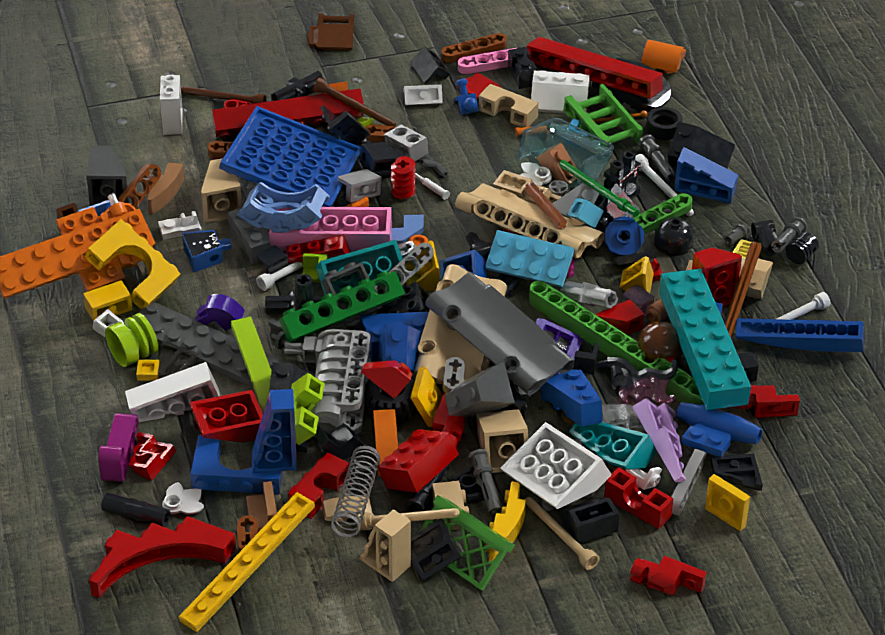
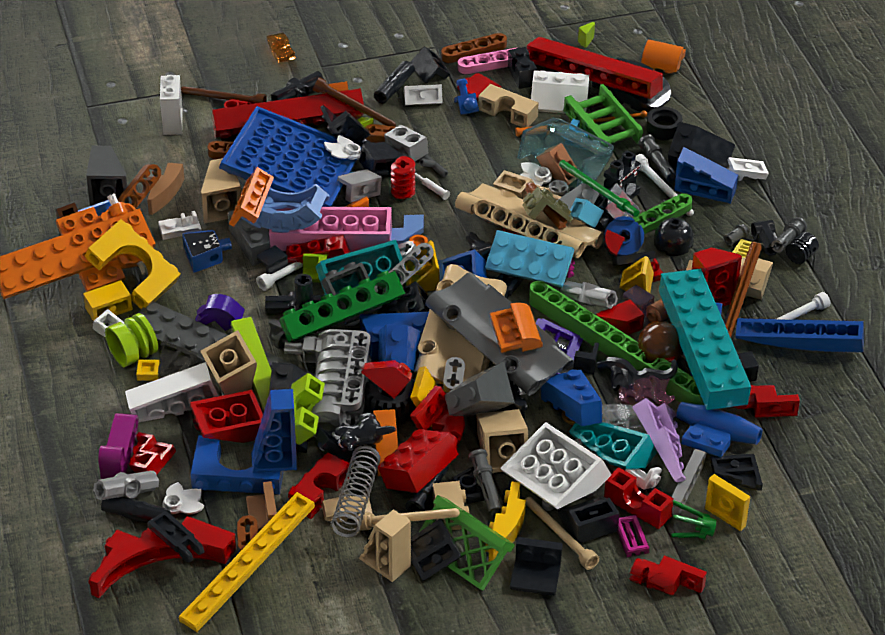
reddish brown piece [307,13,354,50] -> none
none -> light grey piece [93,470,159,500]
none -> black hinge [147,511,205,563]
none -> tan slope [200,330,257,395]
none -> orange fence [229,167,274,227]
none -> clear orange slope [266,32,295,62]
none -> white plate [324,135,361,160]
none -> black animal [334,413,396,453]
none -> black axle [374,61,415,104]
none -> red plate [410,386,447,430]
none -> orange brick [490,303,543,353]
none -> black bracket [510,537,563,596]
none -> olive bracket [523,187,573,222]
none -> lime slope [578,22,595,48]
none -> red tile [605,229,625,257]
none -> dark pink tile [617,515,649,557]
none -> green plant [671,500,717,539]
none -> white plate [728,157,769,181]

